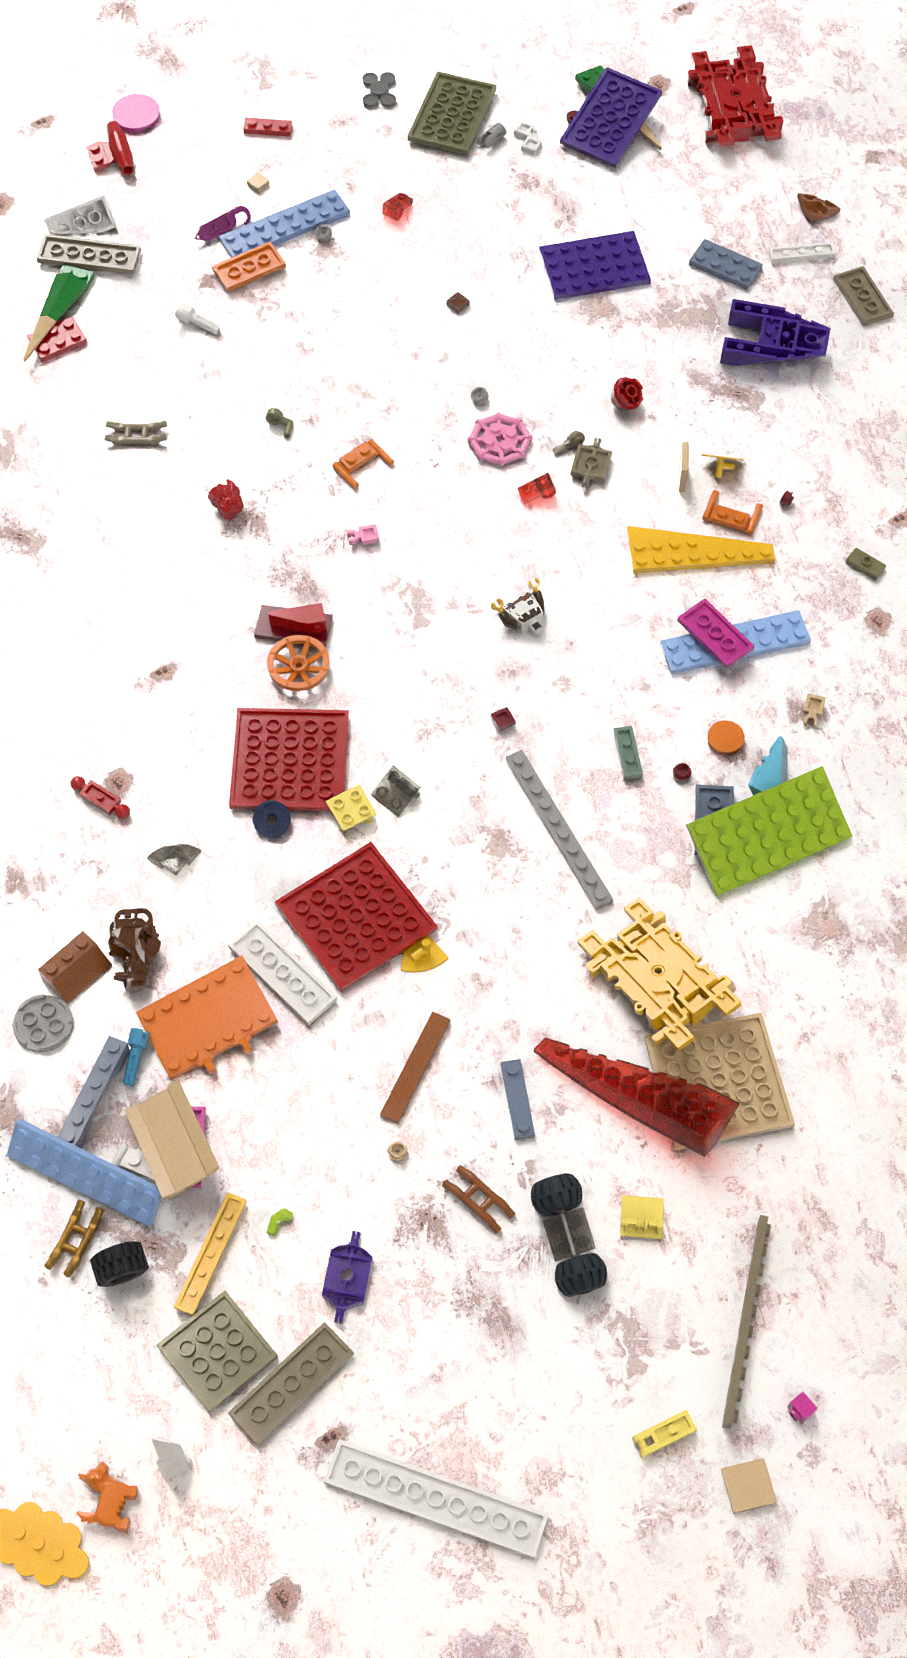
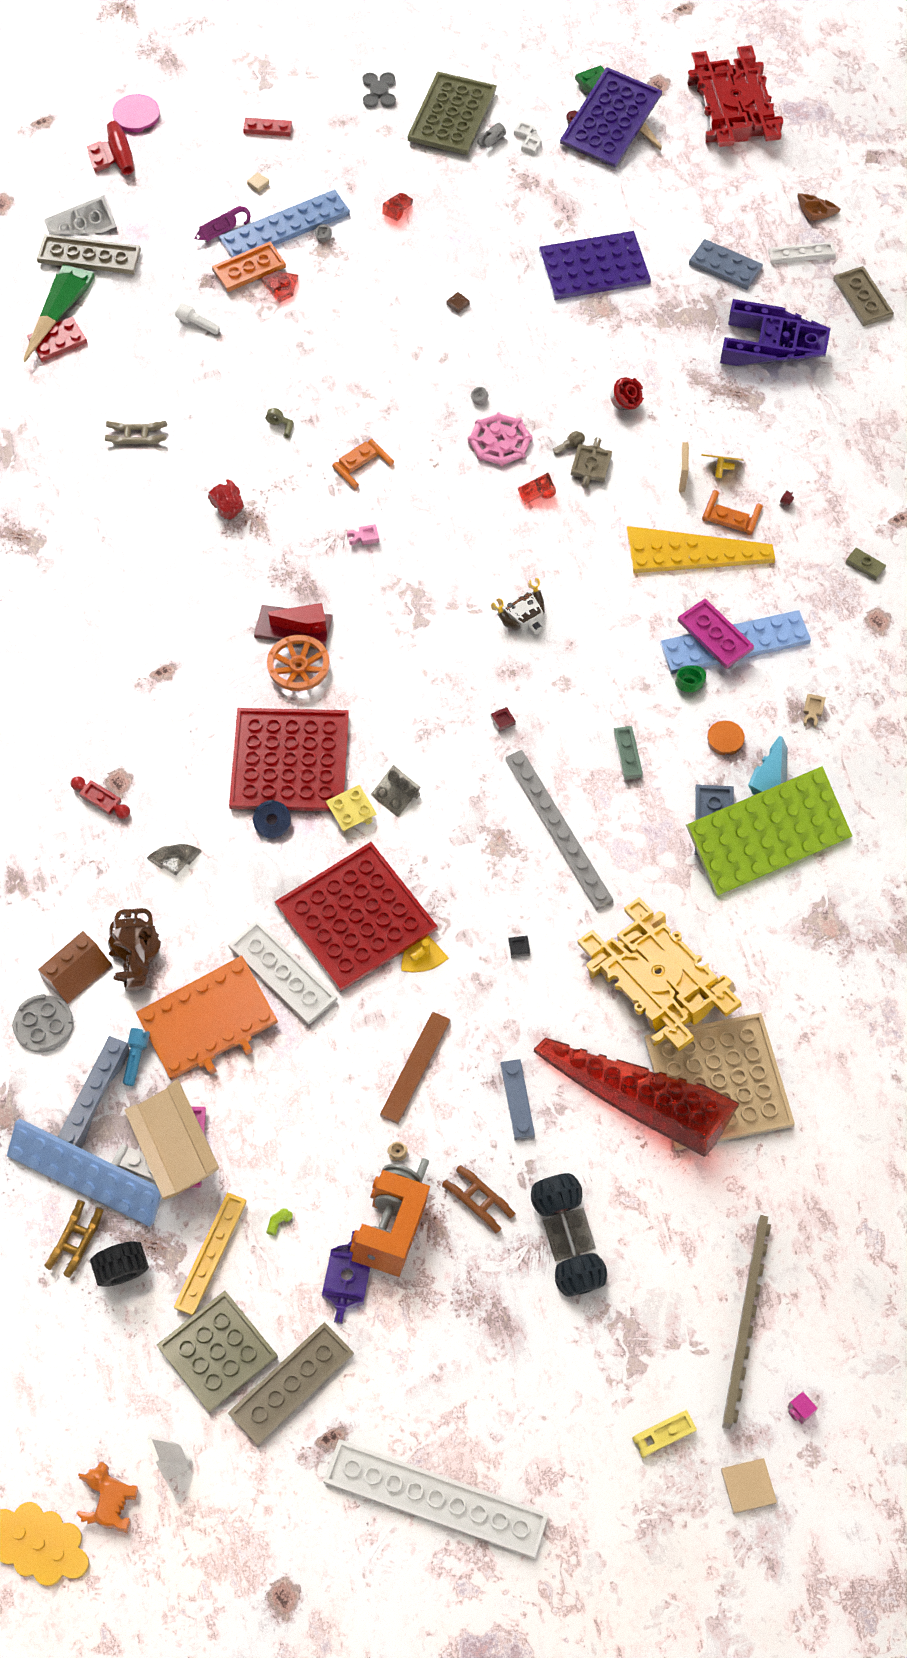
light yellow hinge [620,1195,664,1239] -> none
dark red plate [673,763,692,781] -> none
none -> clear red plate [262,271,299,303]
none -> orange piece [350,1158,430,1277]
none -> black tile [508,935,530,958]
none -> green hat [675,665,706,693]

